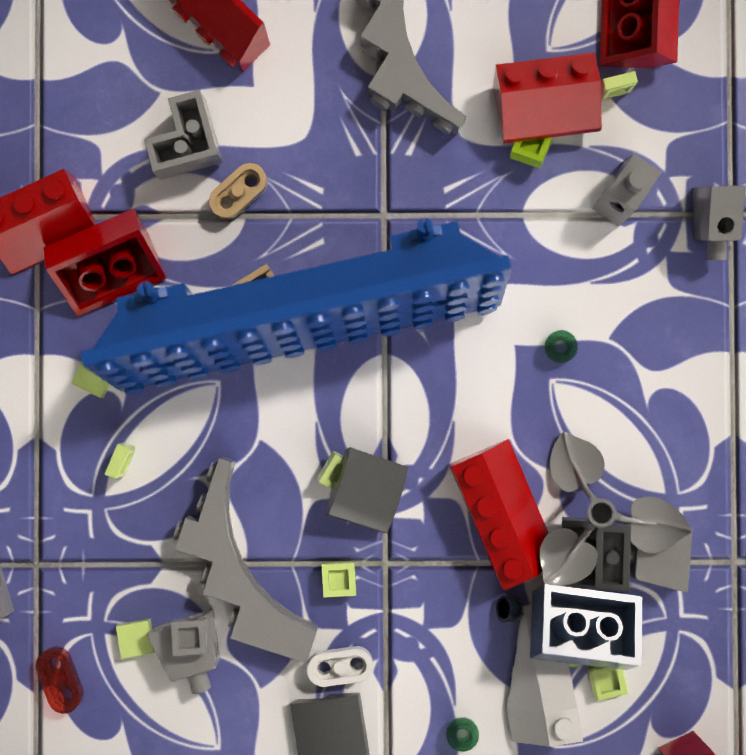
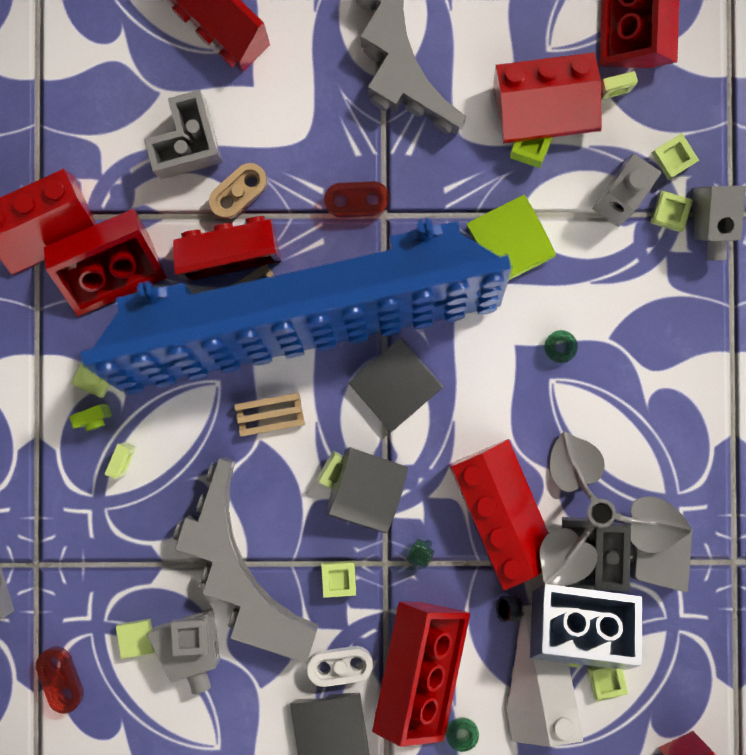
none -> lime plate [69,404,112,432]
none -> red slope [173,216,282,282]
none -> tan tile [234,393,305,437]
none -> clear red plate [324,181,390,218]
none -> dark grey slope [348,337,444,432]
none -> red slope [372,601,470,747]
none -> clear green plate [406,538,435,571]
none -> lime slope [466,194,556,281]
none -> yellowish green tile [650,190,693,233]
none -> yellowish green plate [651,133,699,180]

